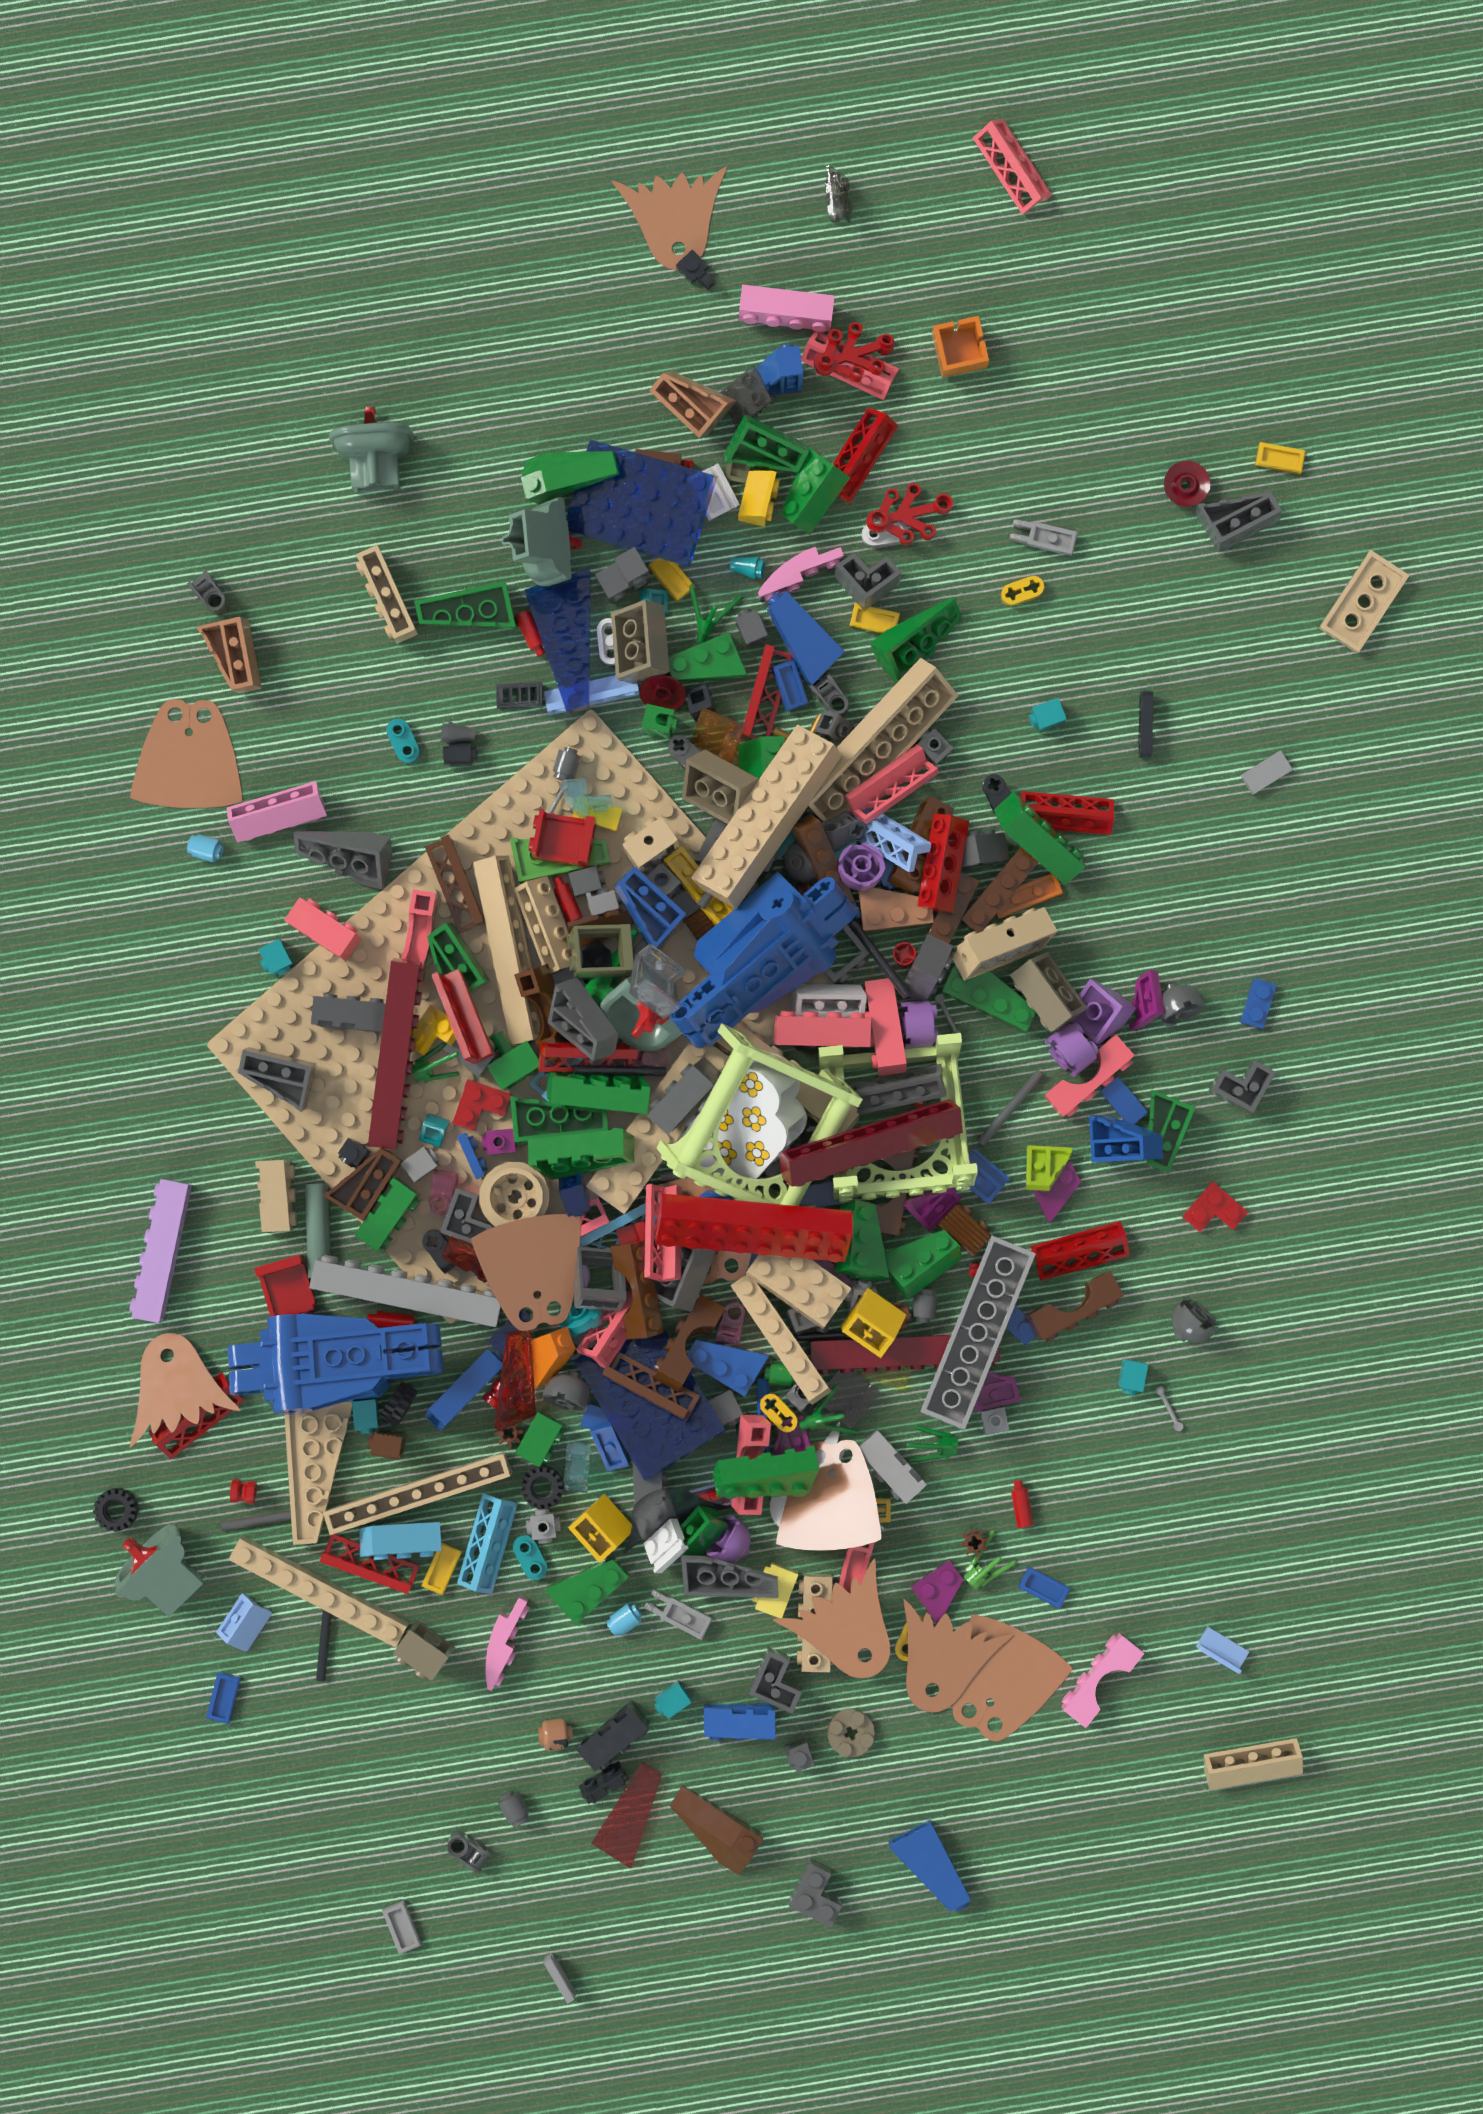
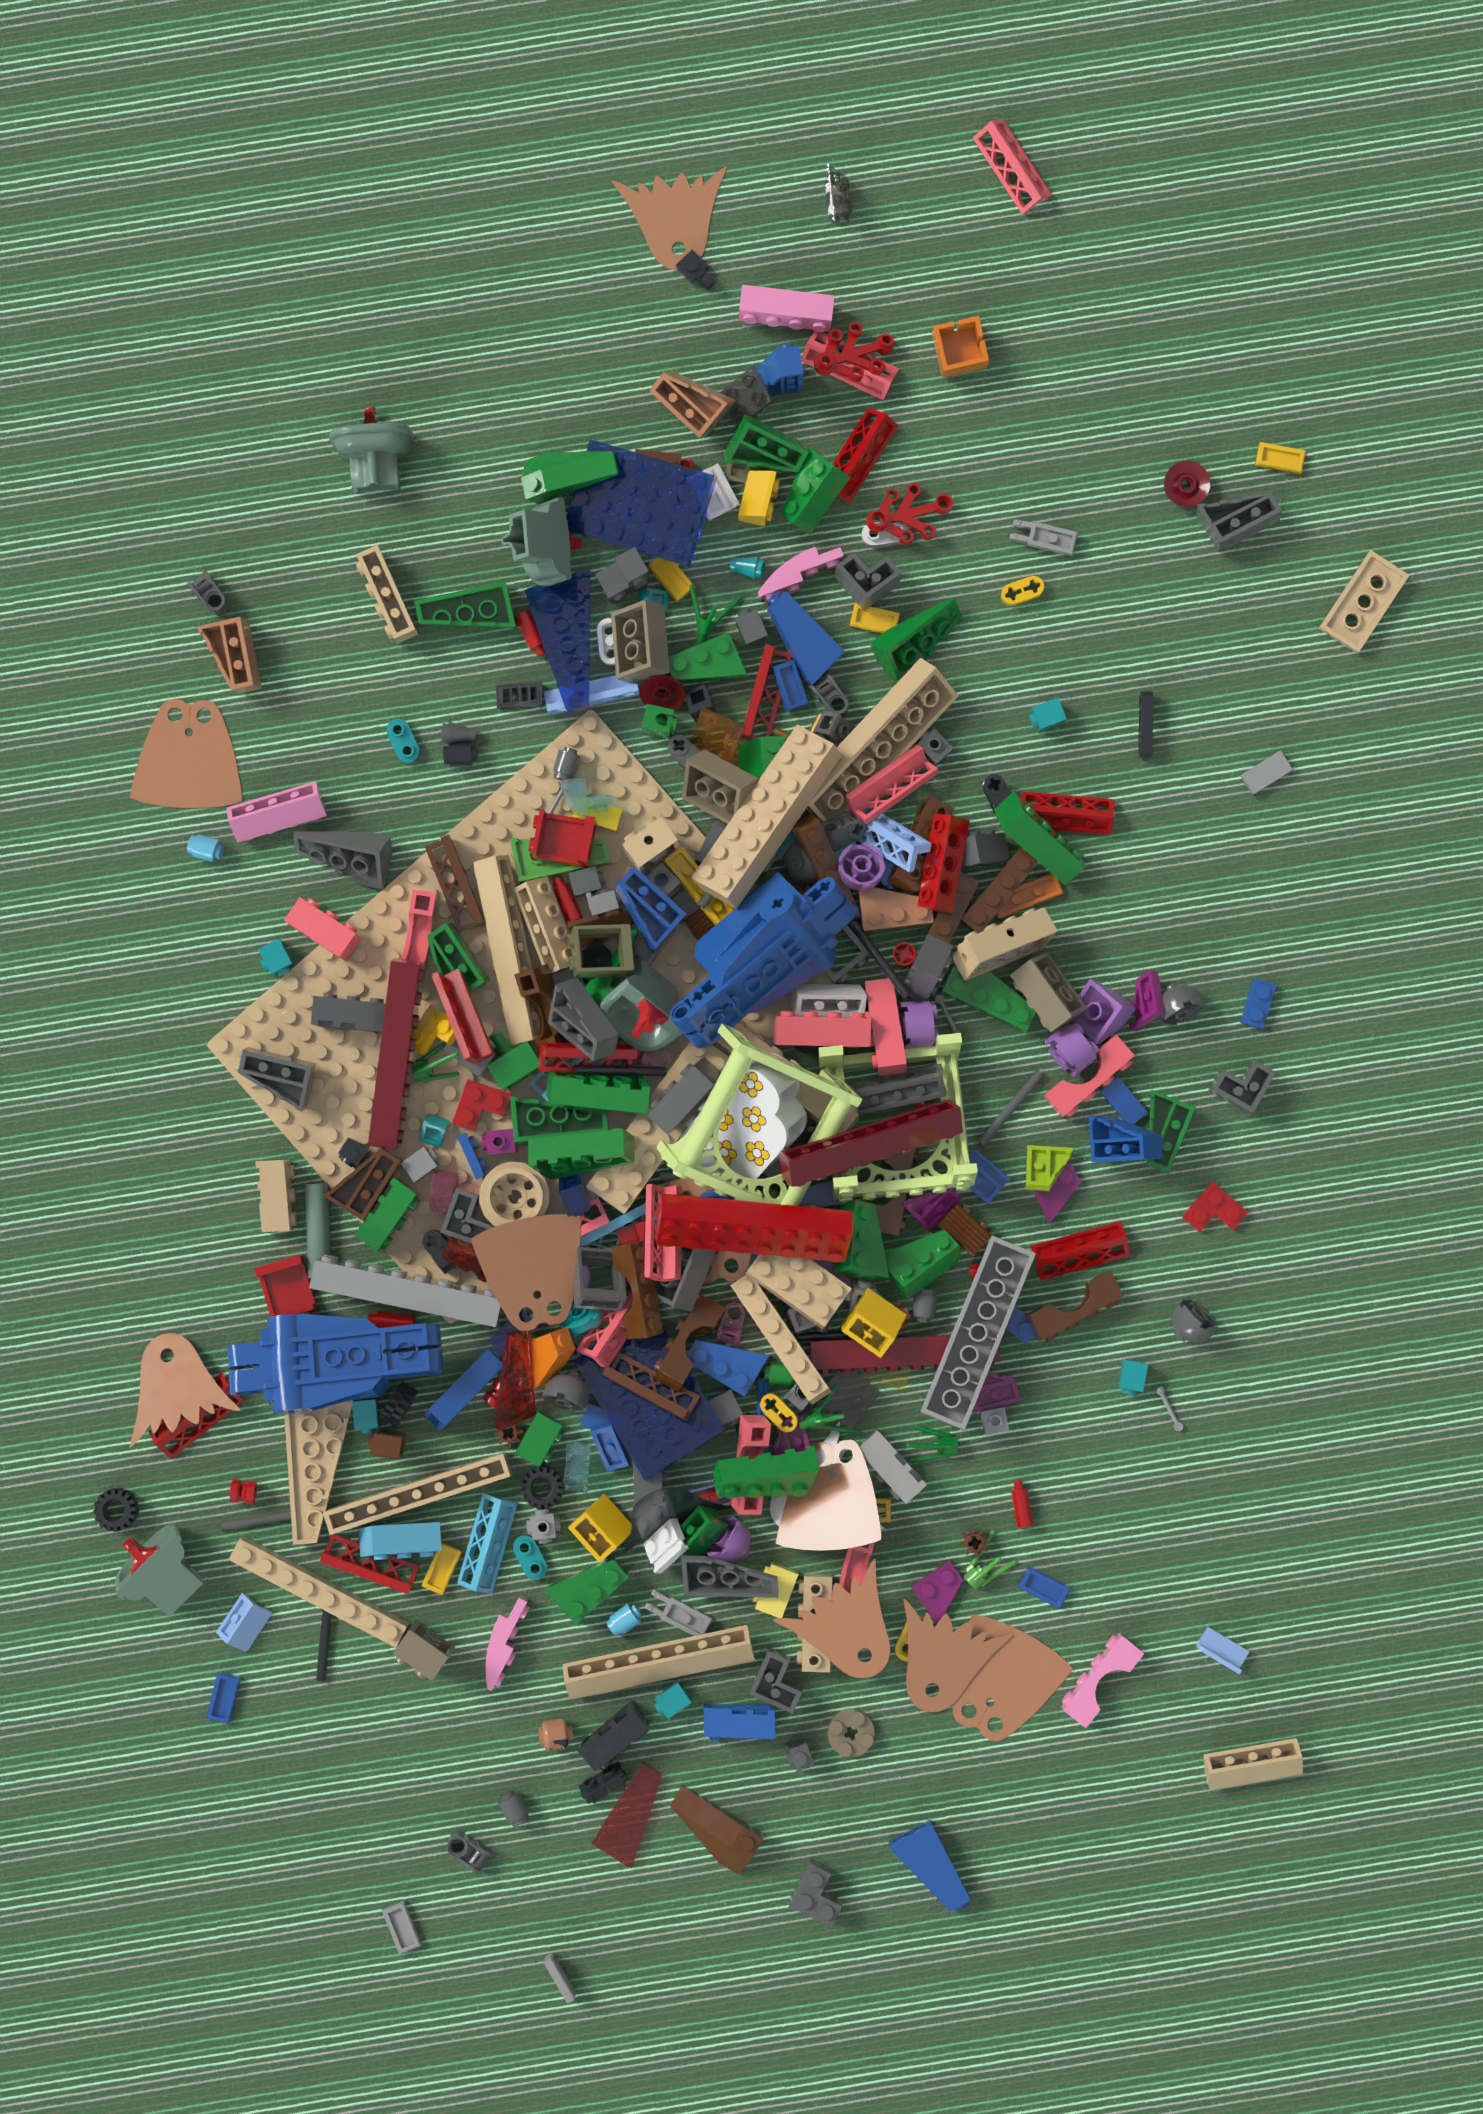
lavender brick [129,1179,192,1323] -> none
clear panel [629,943,685,1019] -> none
none -> tan brick [562,1625,755,1700]

